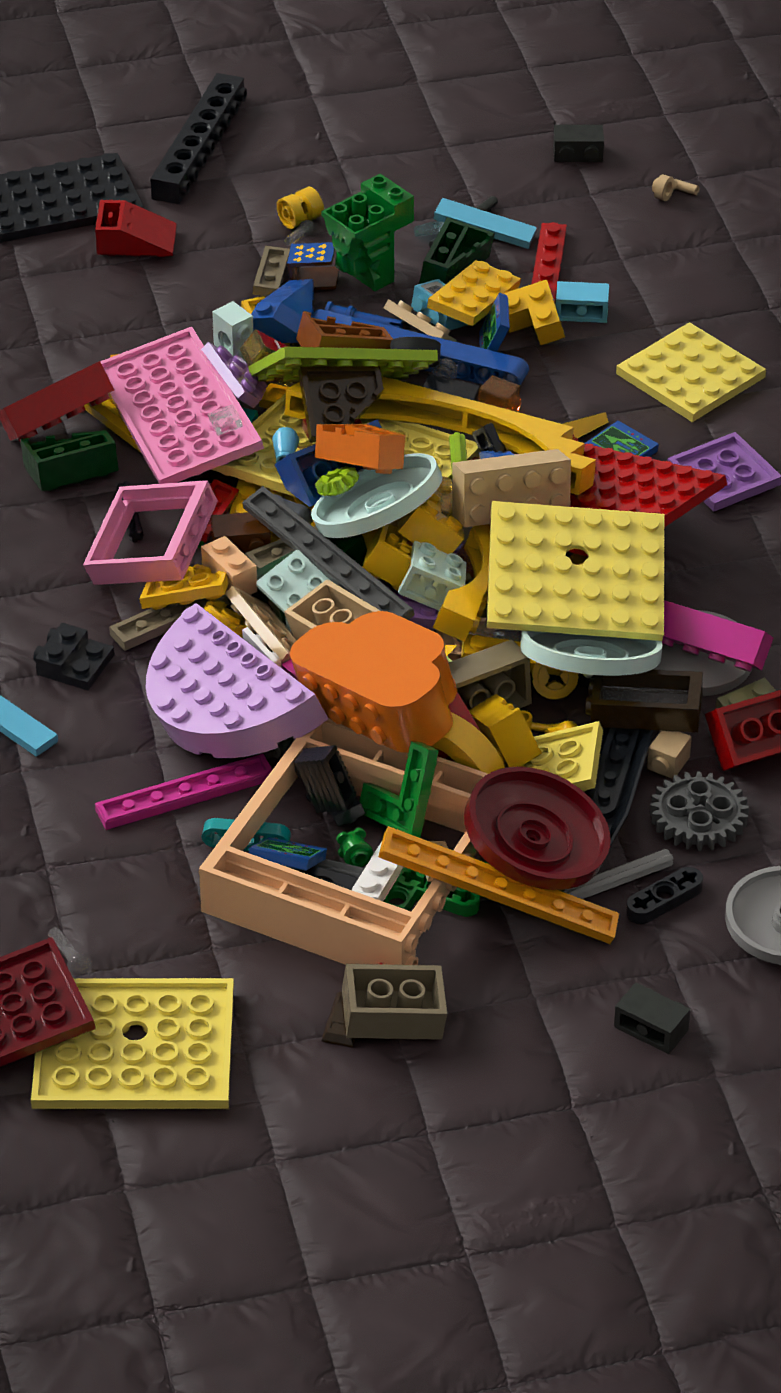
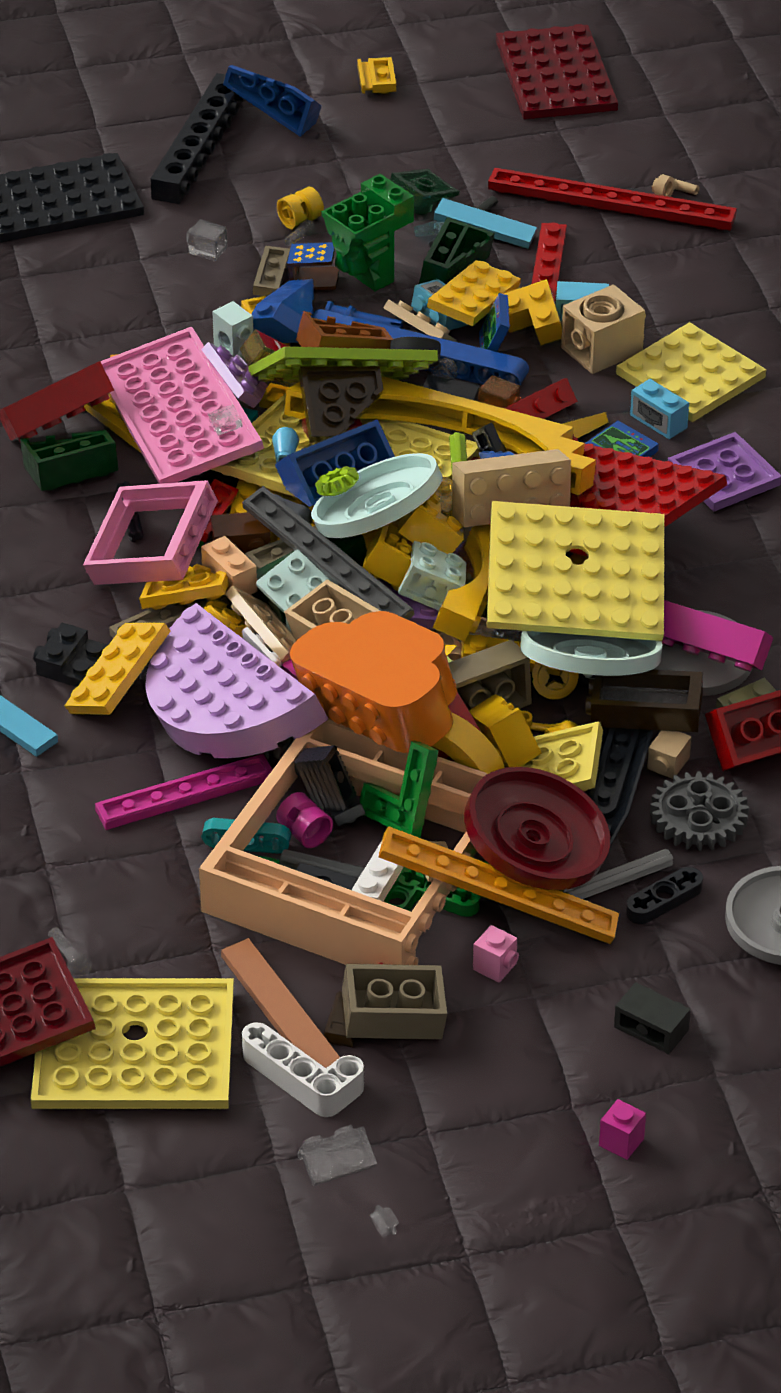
red slope [95,200,177,257] -> none
blue tile [249,837,327,871] -> none
orange wedge [315,424,405,474] -> none
green brick [336,828,373,867] -> none
pearl dark grey brick [553,125,604,162] -> none
none -> yellow plate [64,623,171,715]
none -> clear brick [186,219,228,261]
none -> nougat tile [221,938,340,1068]
none -> blue wedge [223,65,322,137]
none -> white beam [242,1022,364,1117]
none -> dark pink wheel [276,792,333,848]
none -> clear bracket [297,1125,377,1186]
none -> yellow plate [357,57,396,94]
none -> clear plate [369,1205,399,1238]
none -> clear green slope [390,169,460,215]
none -> bright pink brick [473,925,519,983]
none -> red plate [488,168,737,230]
none -> dark red plate [496,24,618,120]
none -> red plate [504,377,578,419]
none -> tan brick [561,284,646,374]
none -> dark pink brick [599,1099,646,1160]
none -> medium azure brick [630,379,689,439]

